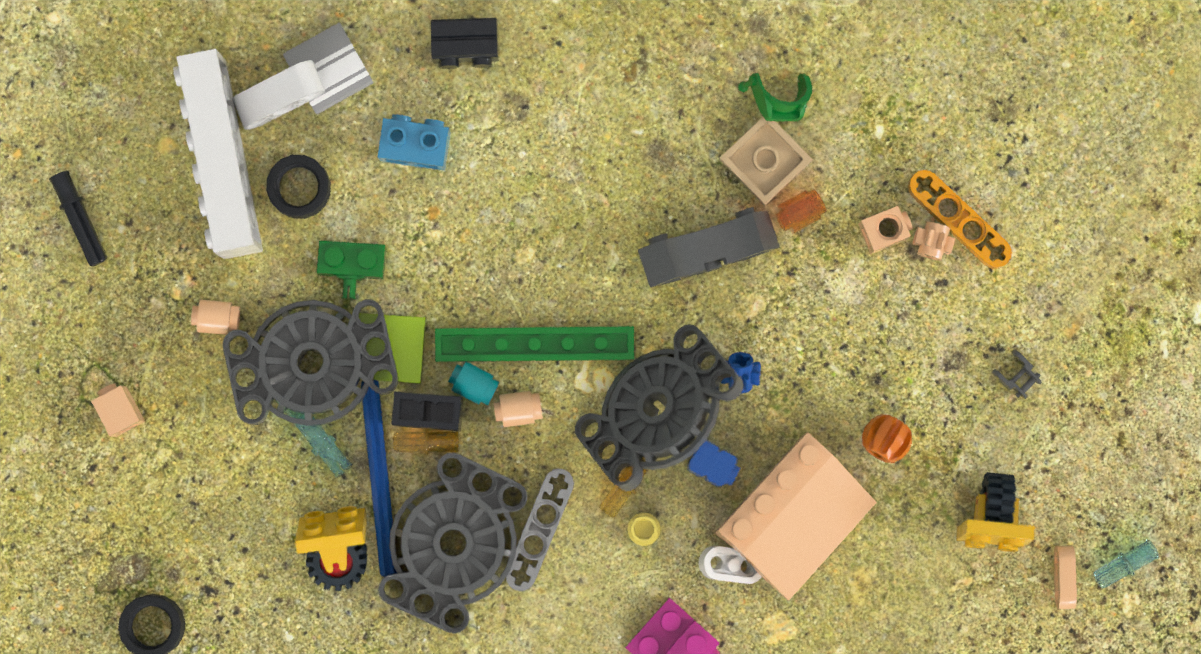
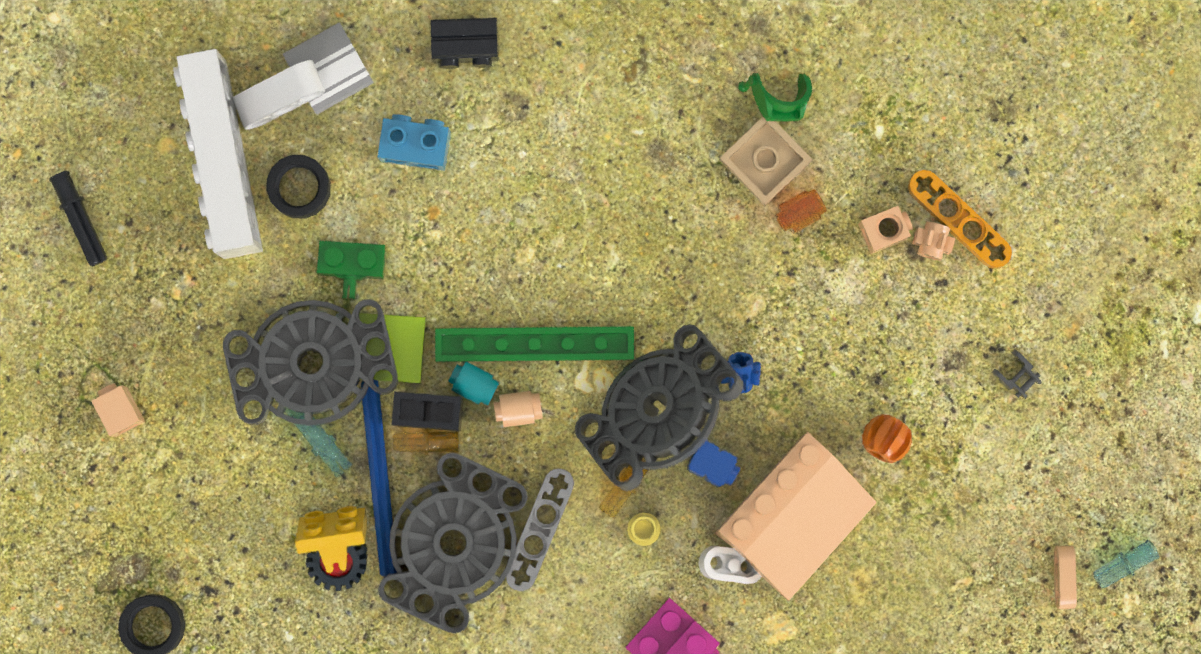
light nougat brick [191,299,240,335] -> none
dark grey brick [638,207,780,288] -> none
yellow plate [956,472,1035,552] -> none

